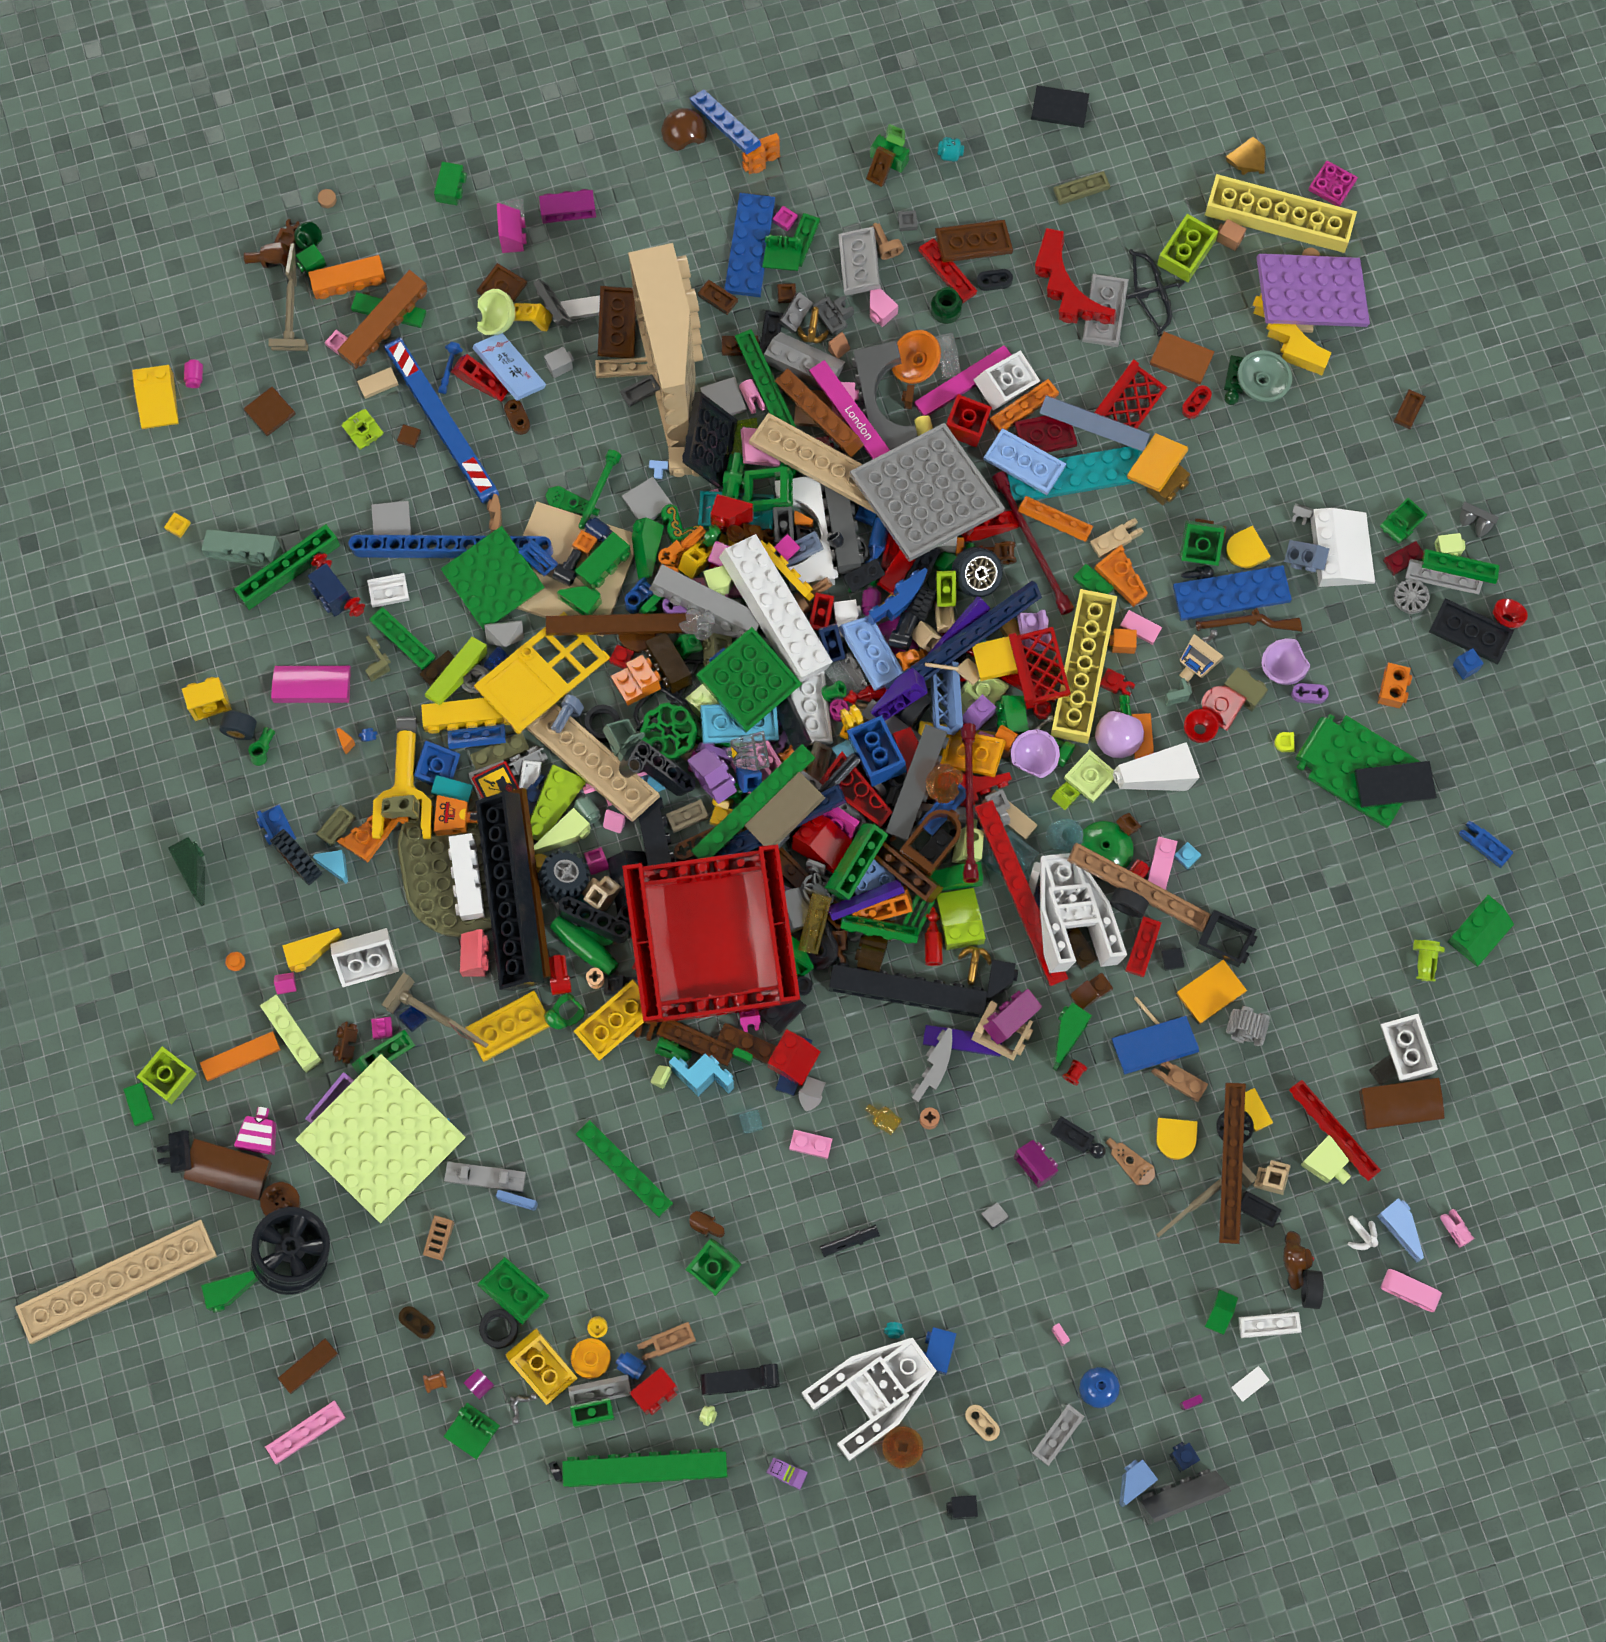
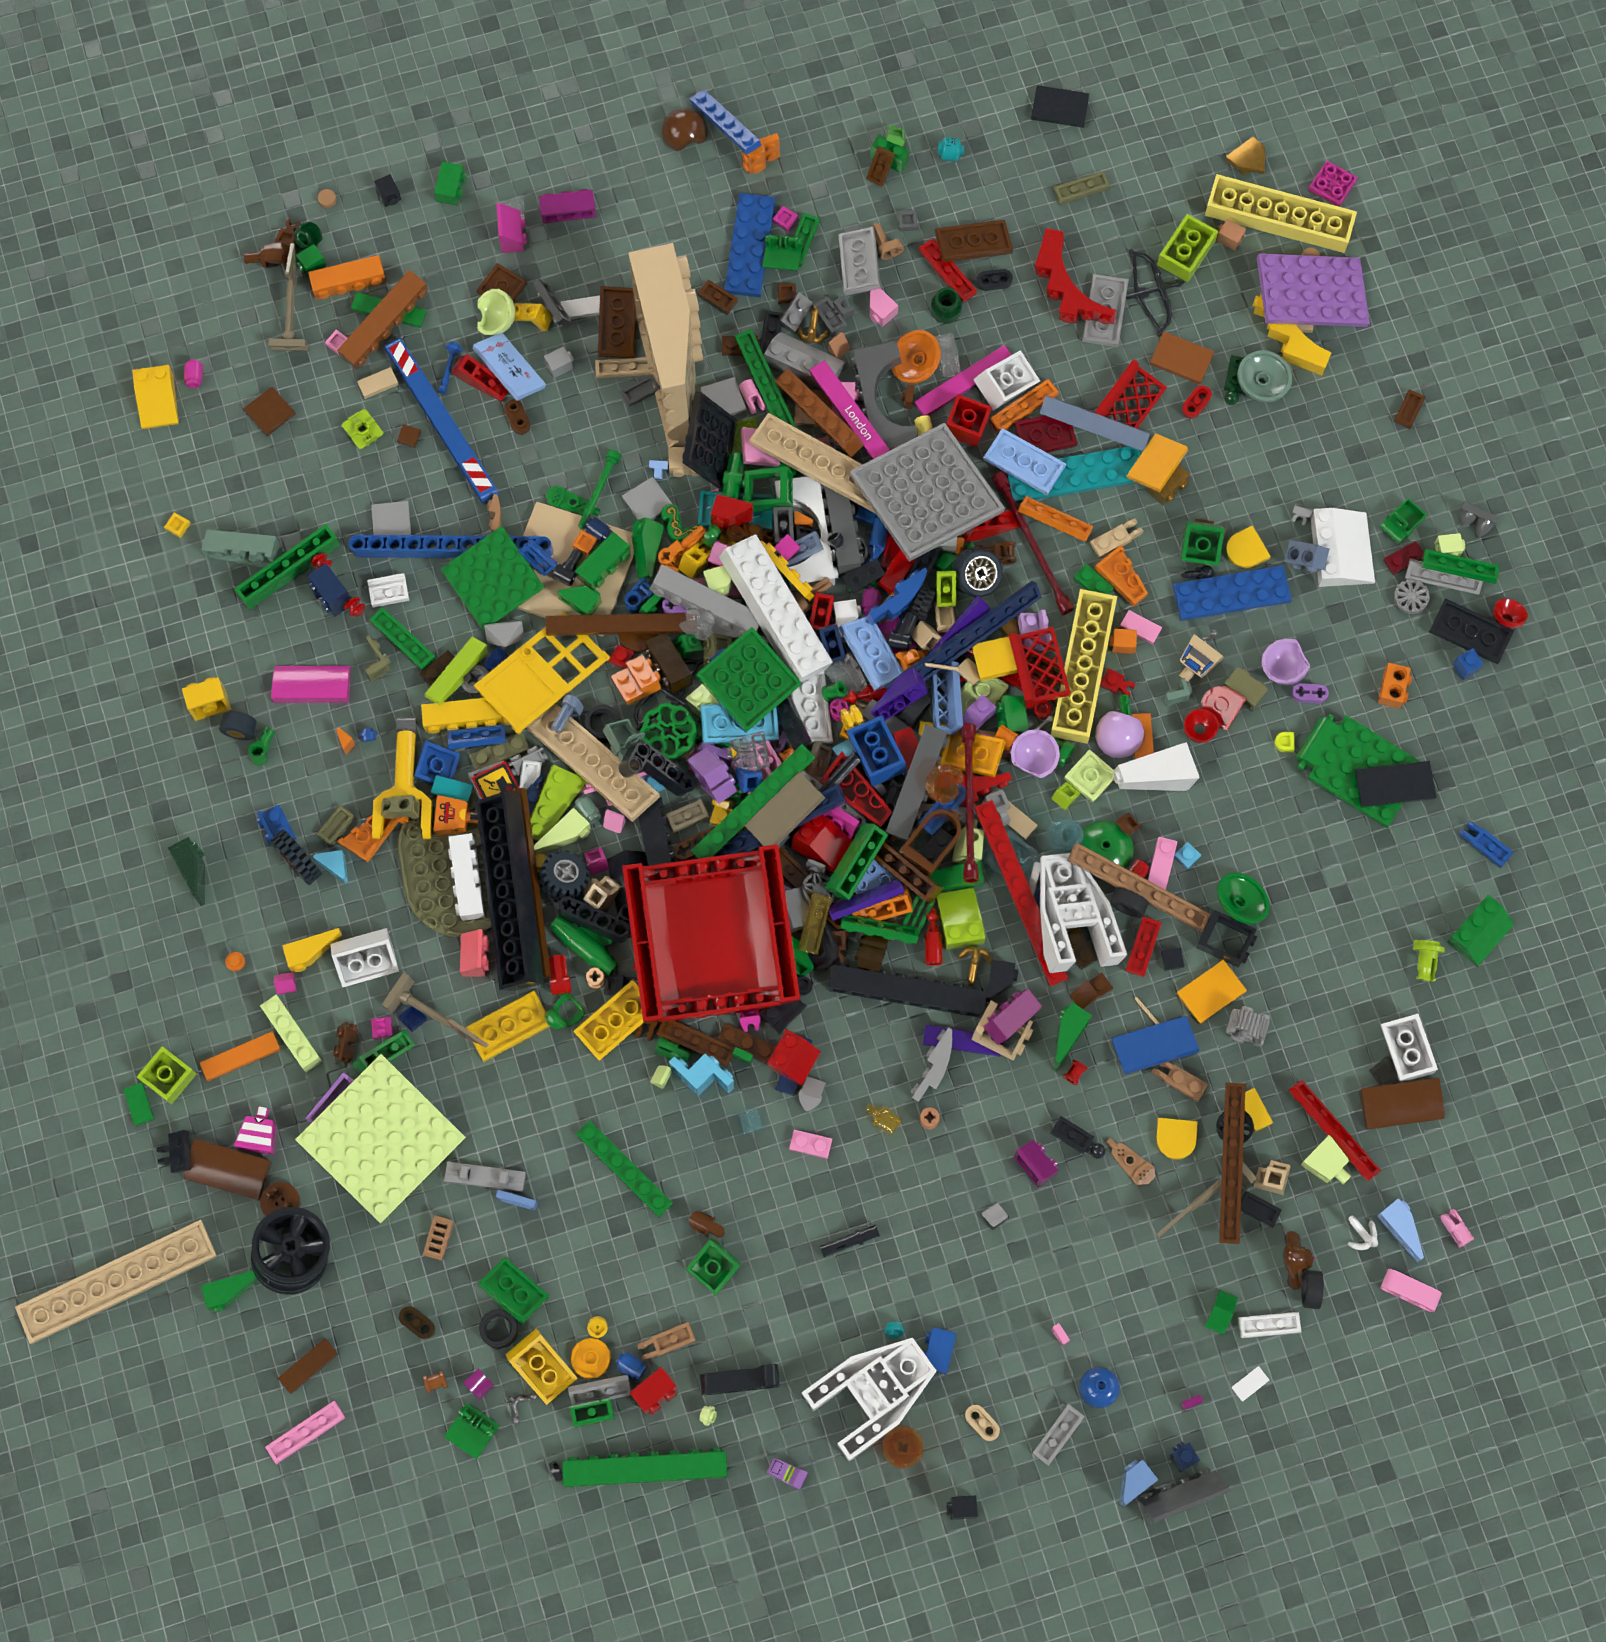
reddish brown piece [1196,608,1302,632] -> none
none -> black brick [374,174,402,207]
none -> green dish [1217,872,1270,924]

